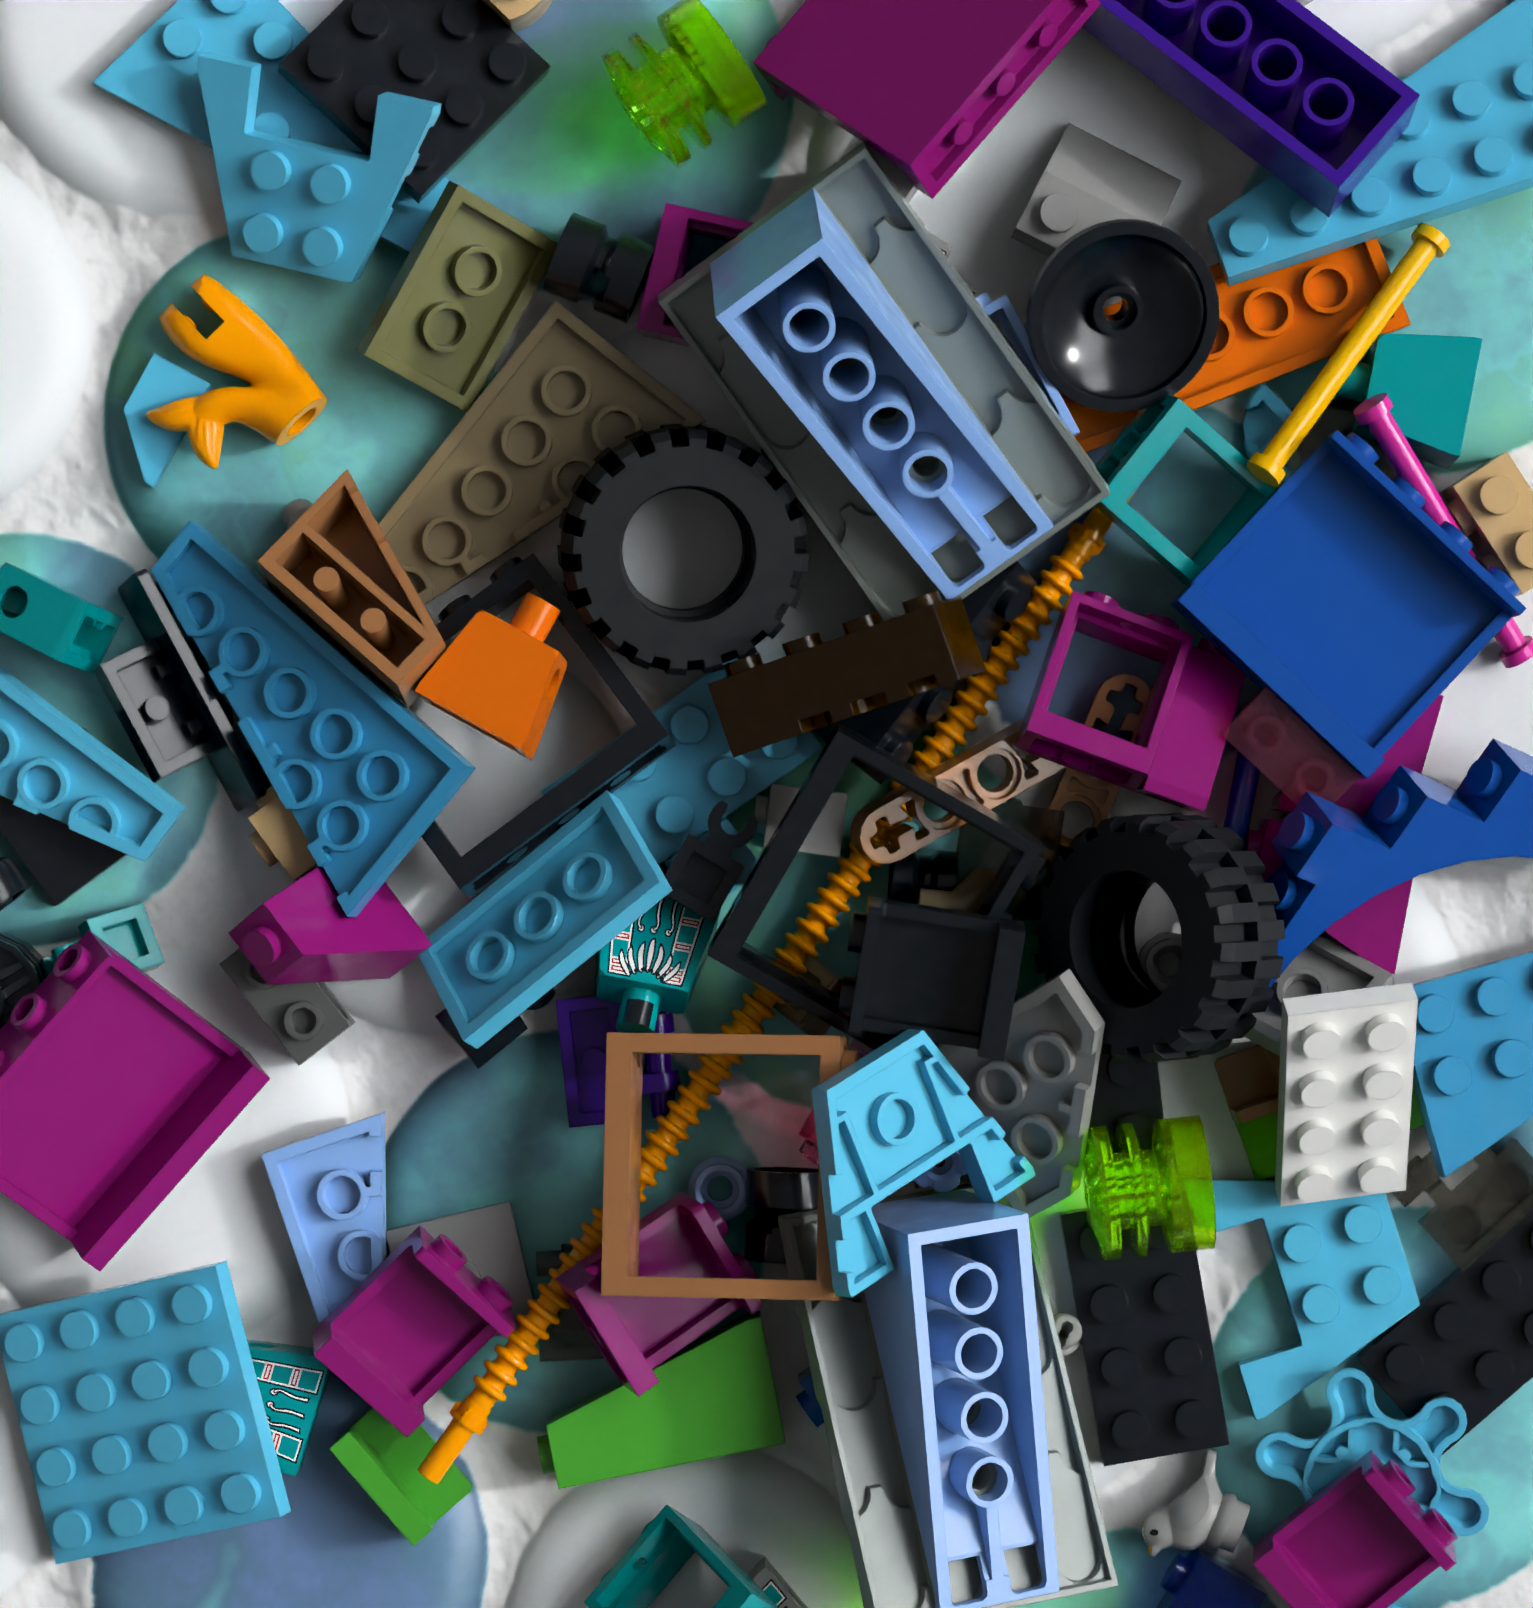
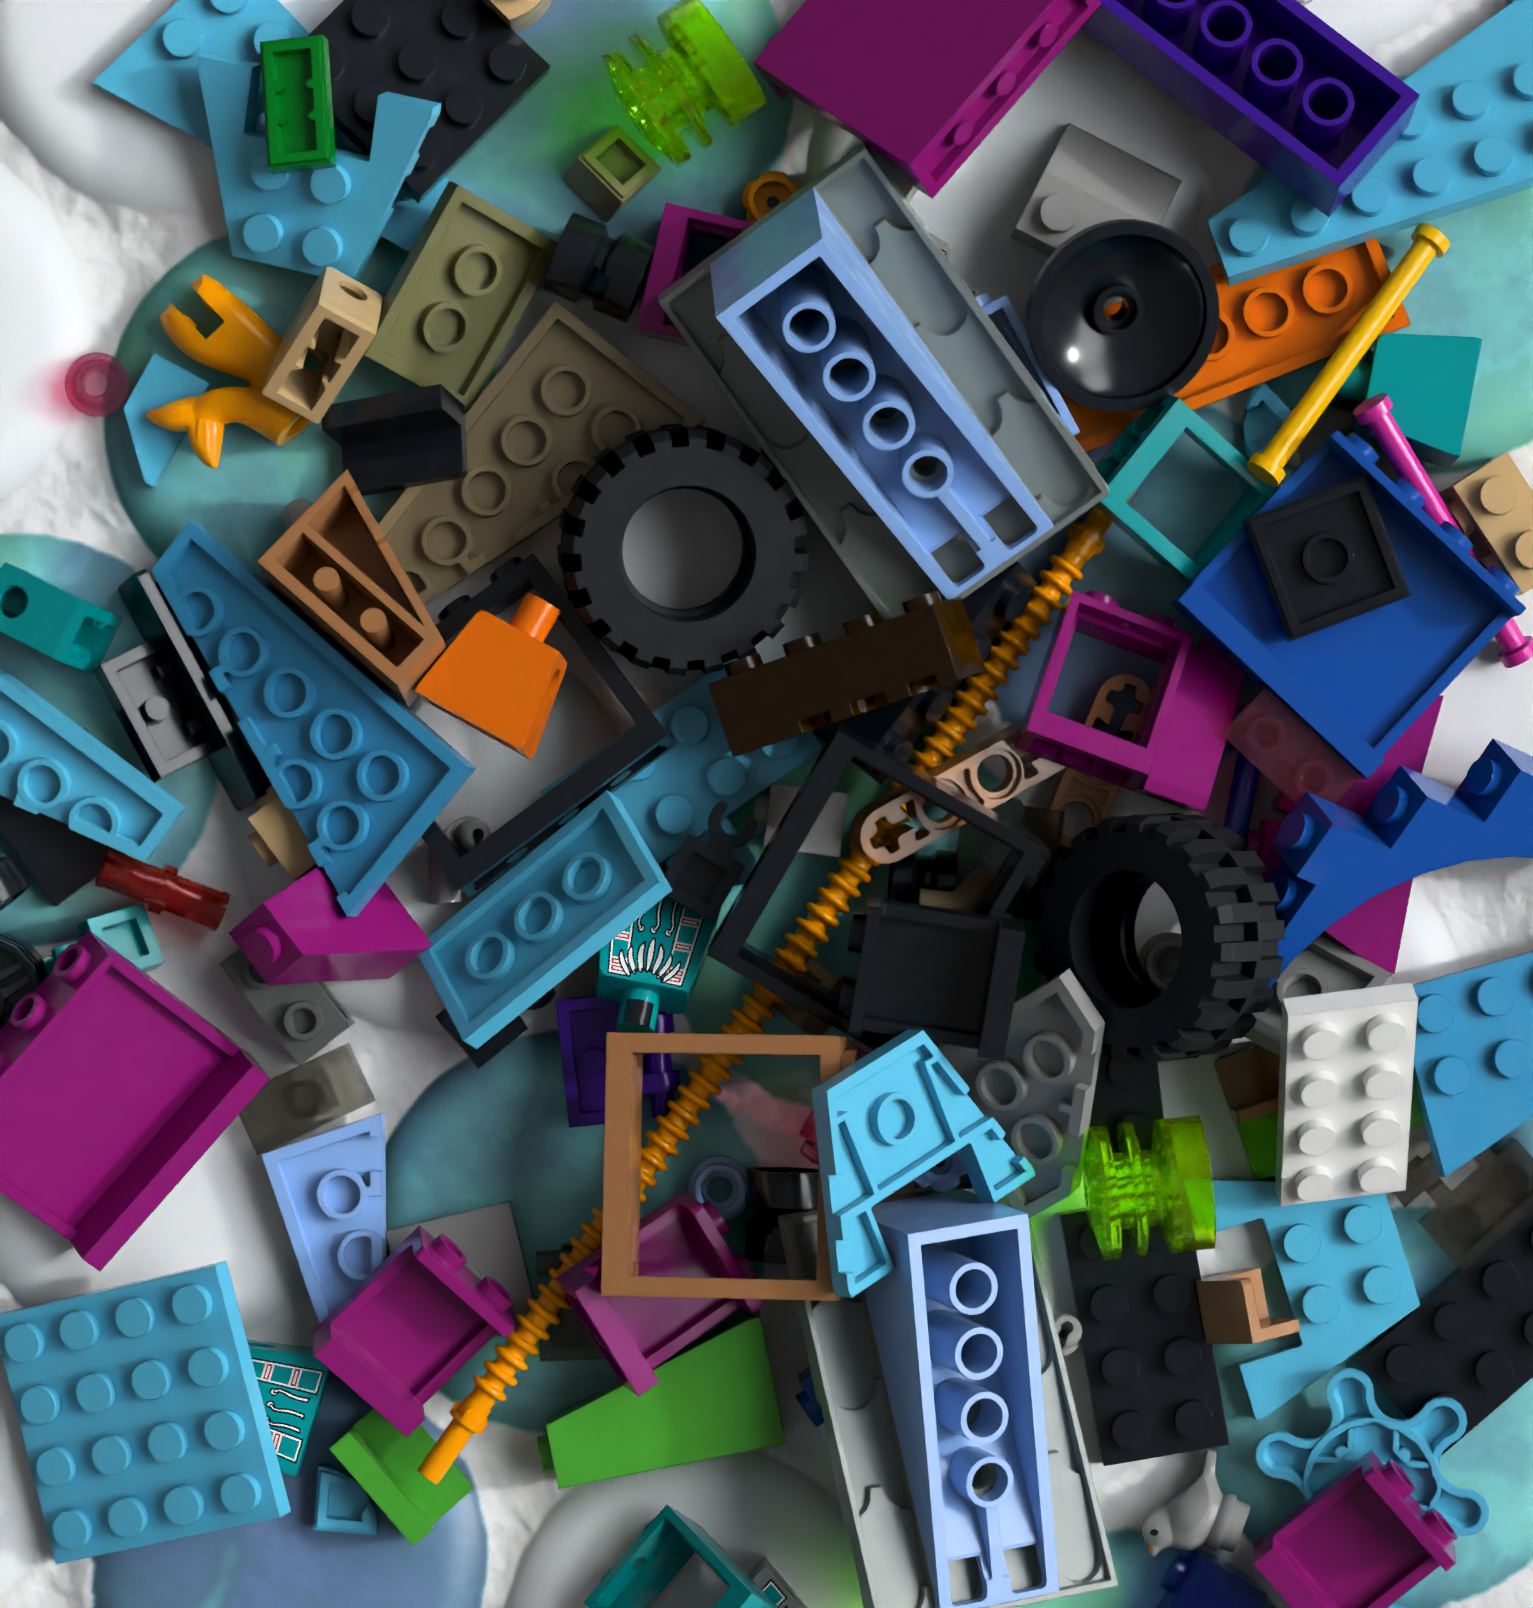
none -> clear pink plate [65,352,130,417]
none -> clear red pin [95,847,230,932]
none -> clear smoke plate [239,1043,376,1156]
none -> green plate [260,35,337,174]
none -> tan torso [261,267,383,424]
none -> medium azure tile [313,1463,379,1535]
none -> black panel [322,384,468,496]
none -> light grey arm [428,816,491,904]
none -> slope [564,124,662,222]
none -> light orange plate [742,170,801,223]
none -> medium nougat panel [1195,1268,1300,1344]
none -> black tile [1242,474,1411,642]

